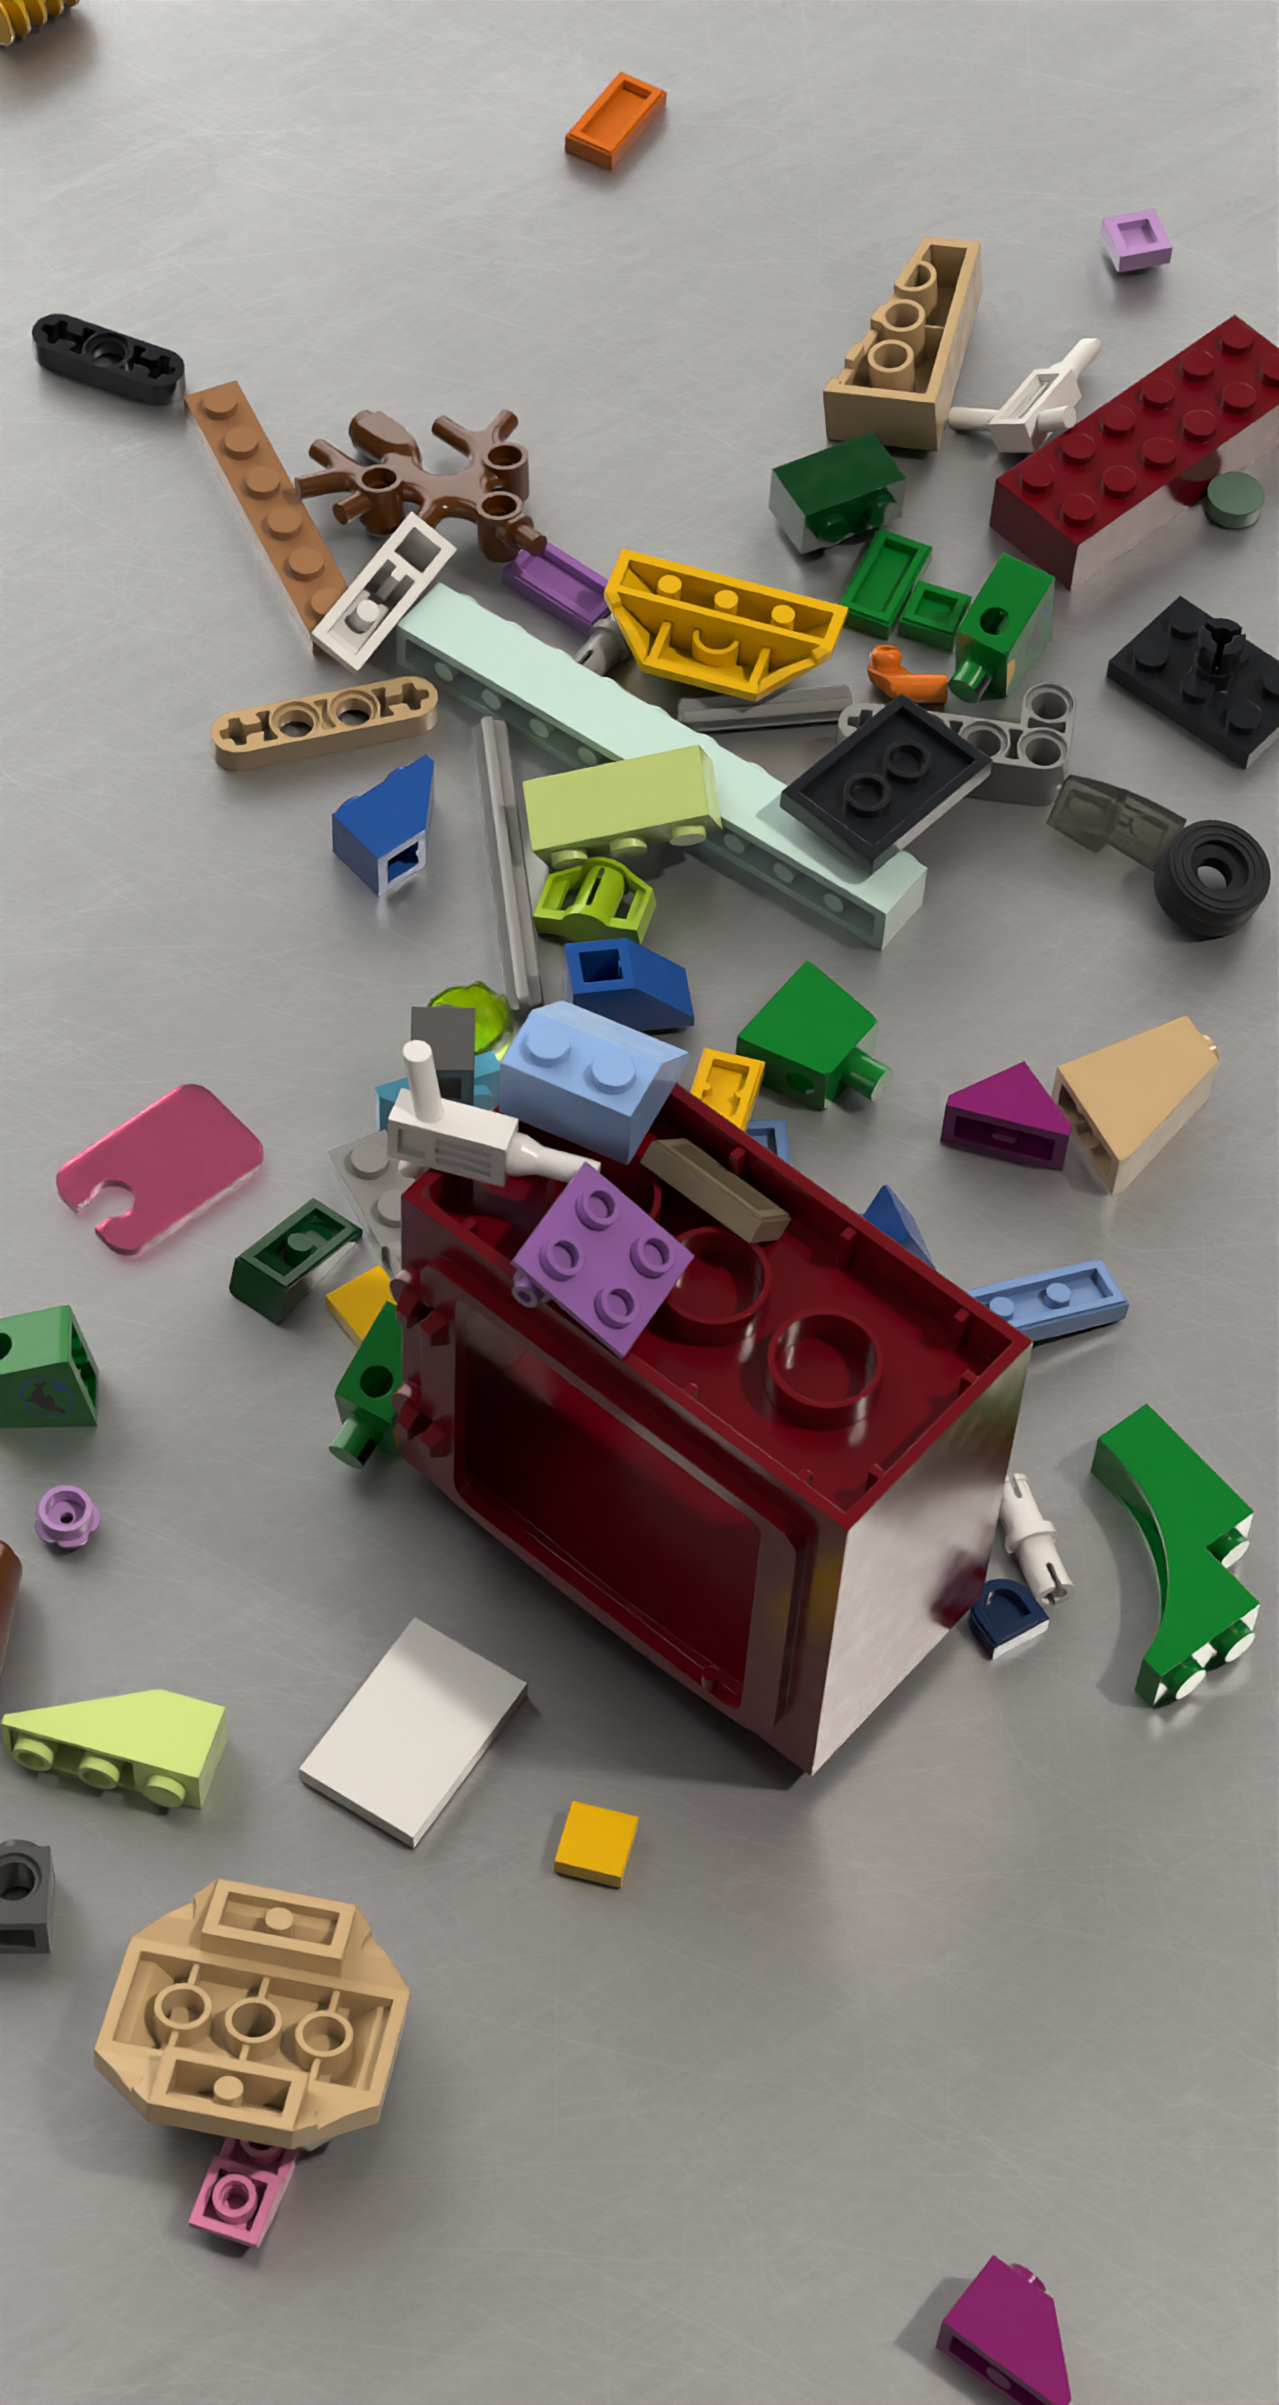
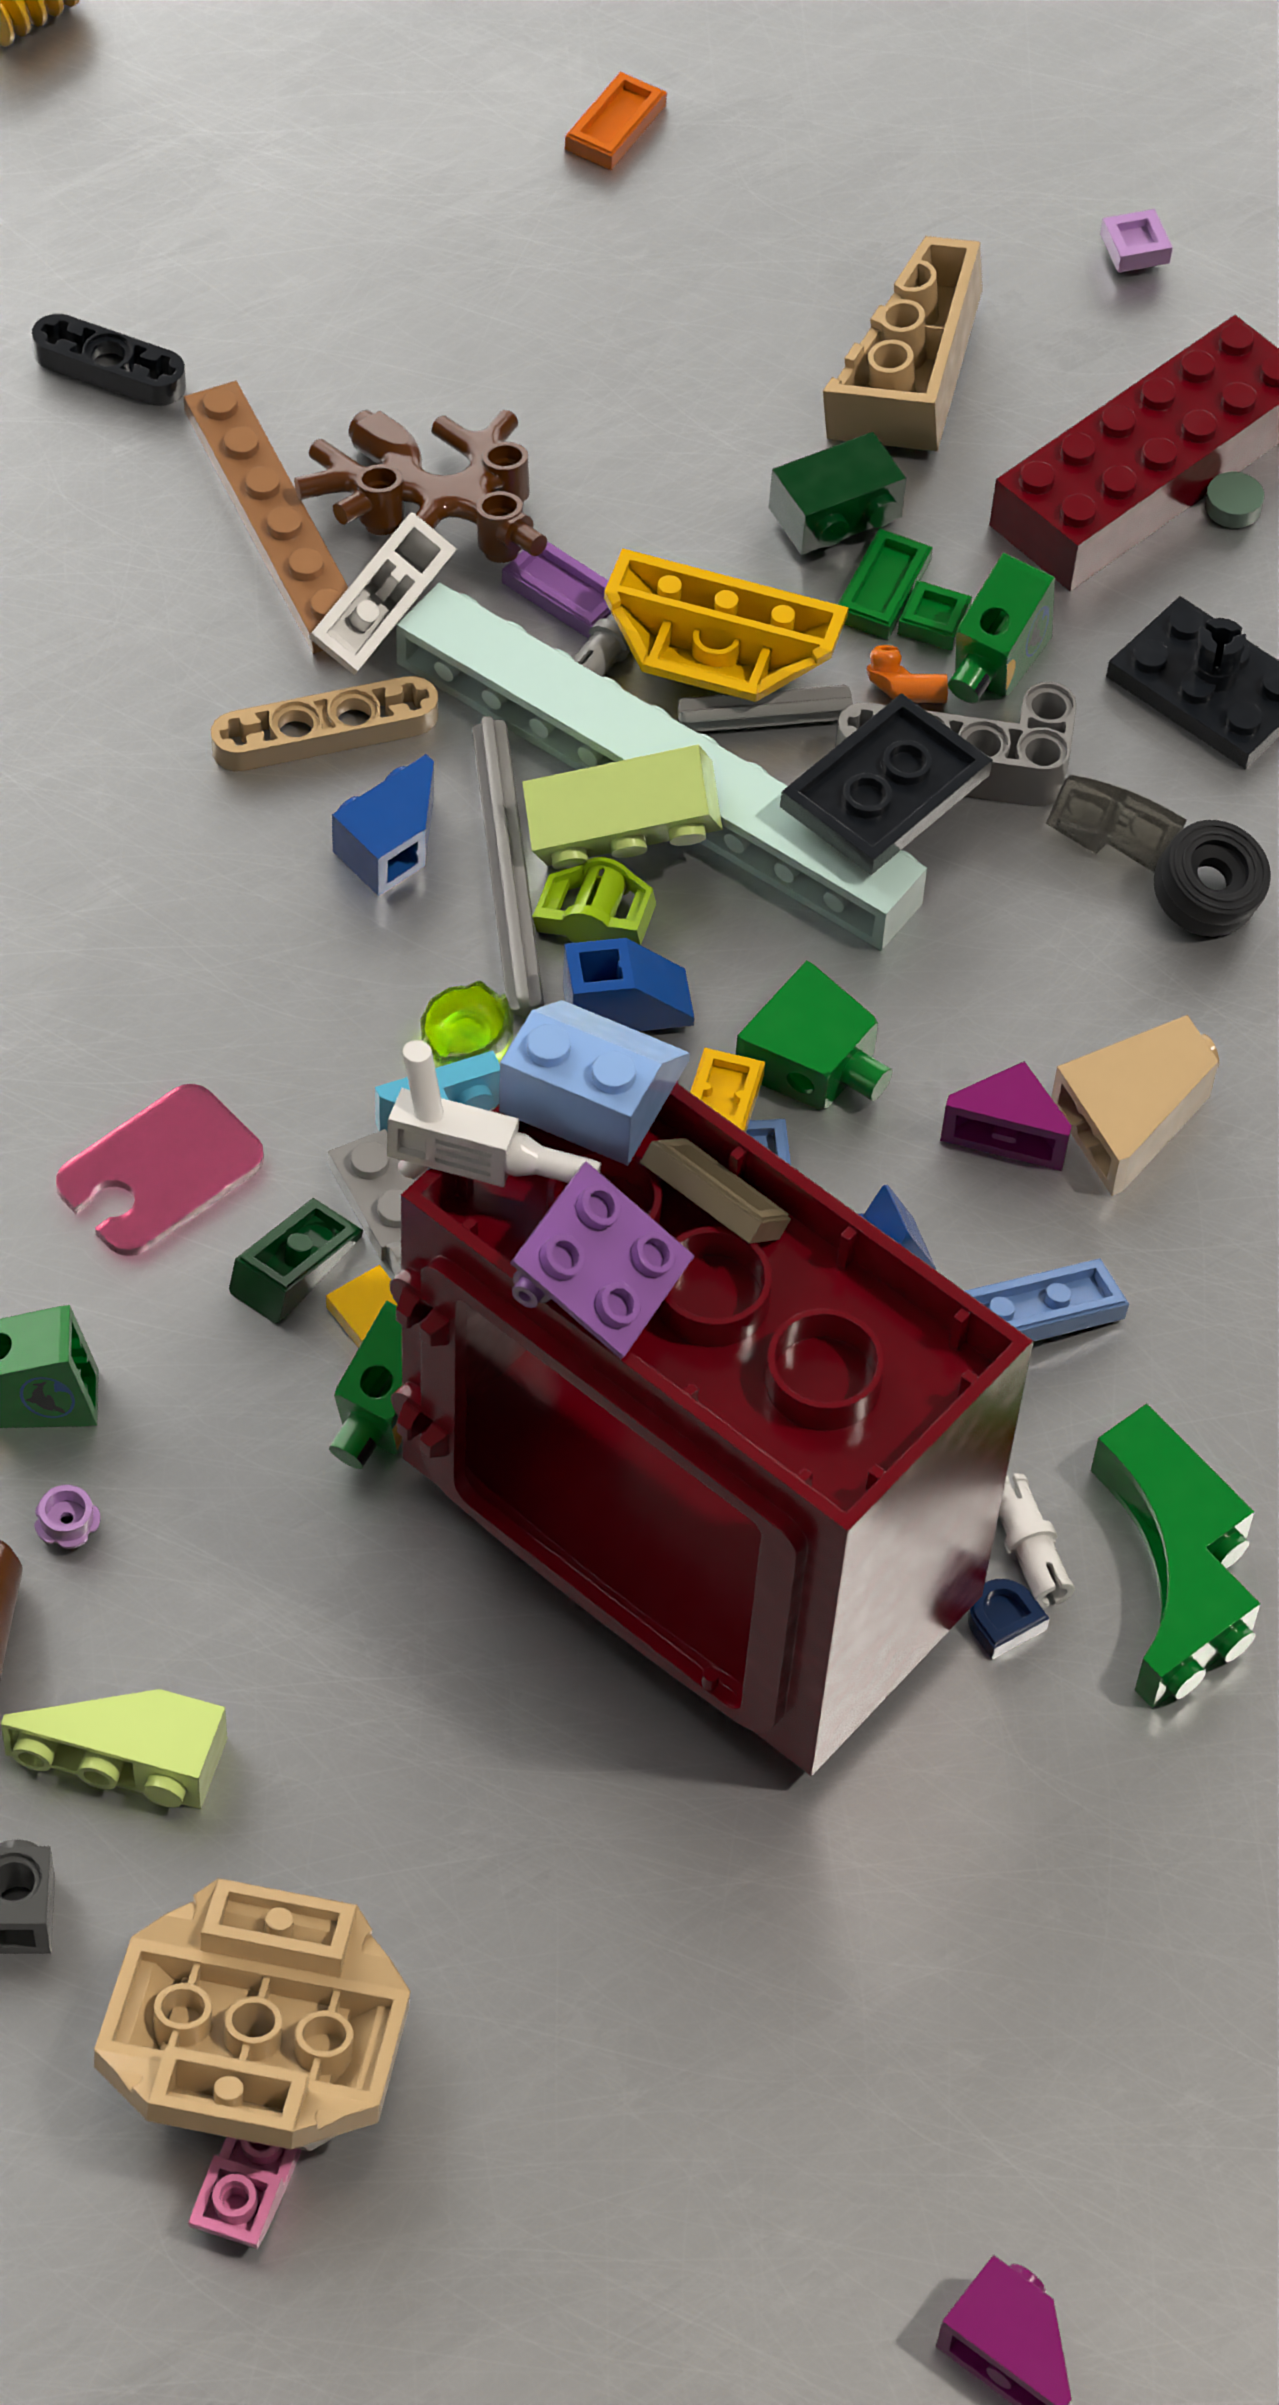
white tile [299,1617,528,1849] -> none
dark grey brick [411,1004,475,1107] -> none
yellow tile [554,1800,639,1888] -> none
white piece [948,339,1102,452] -> none

